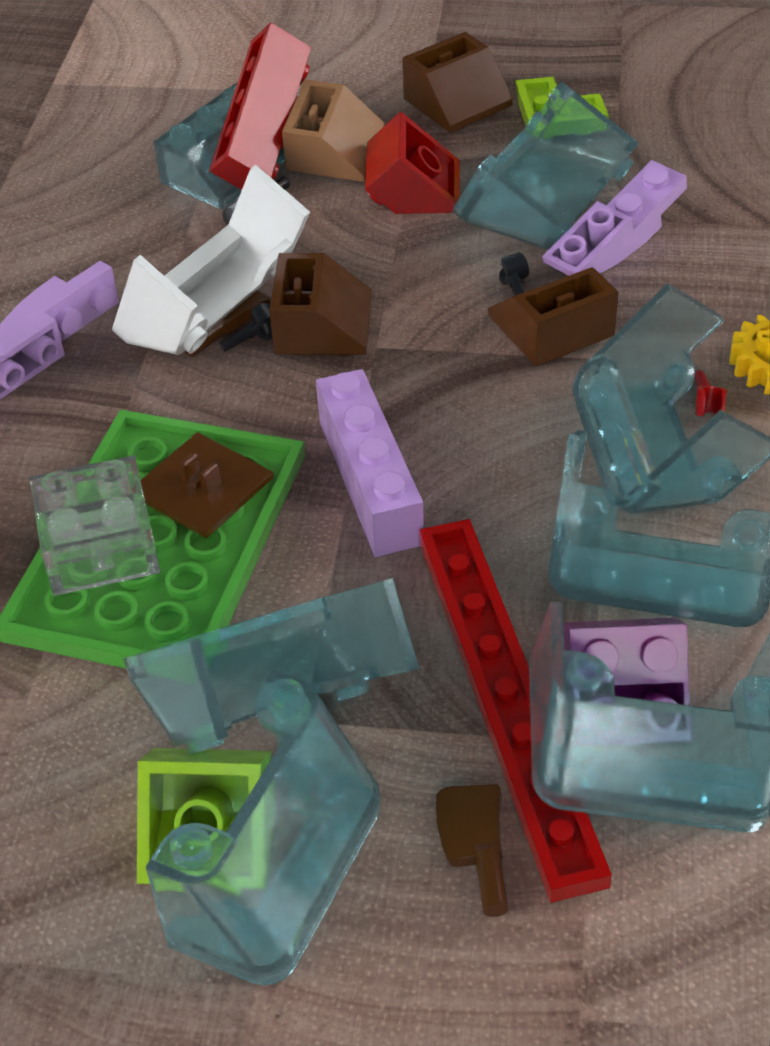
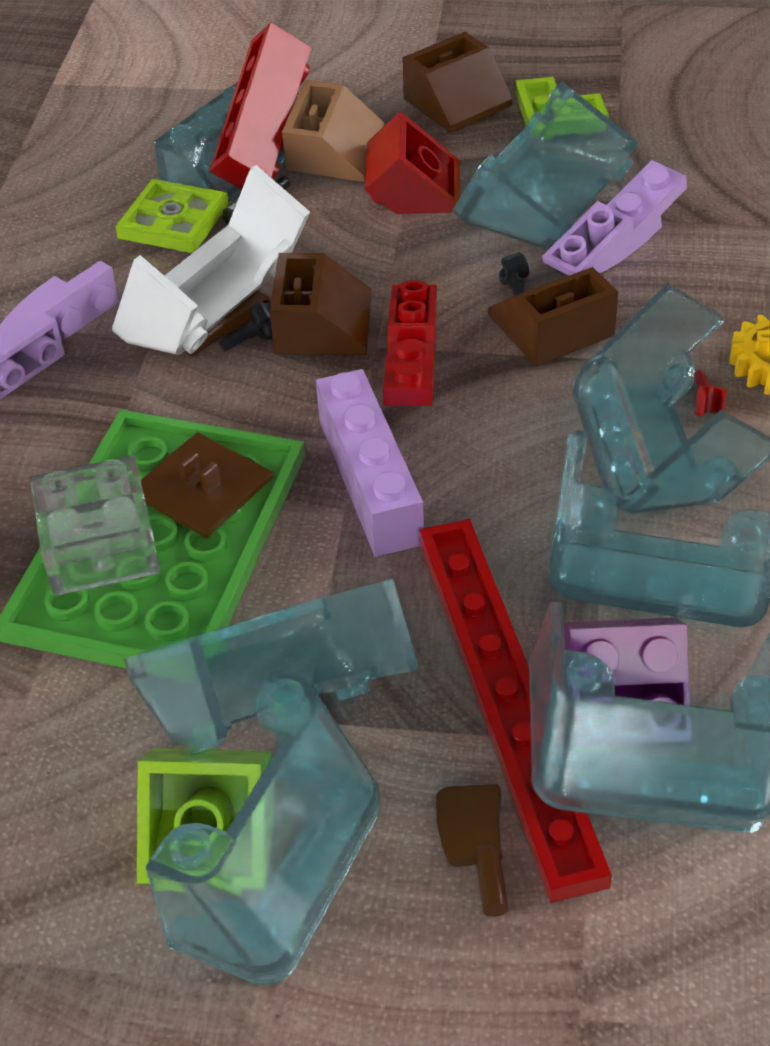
none -> lime piece [115,179,229,253]
none -> red slope [383,280,437,406]

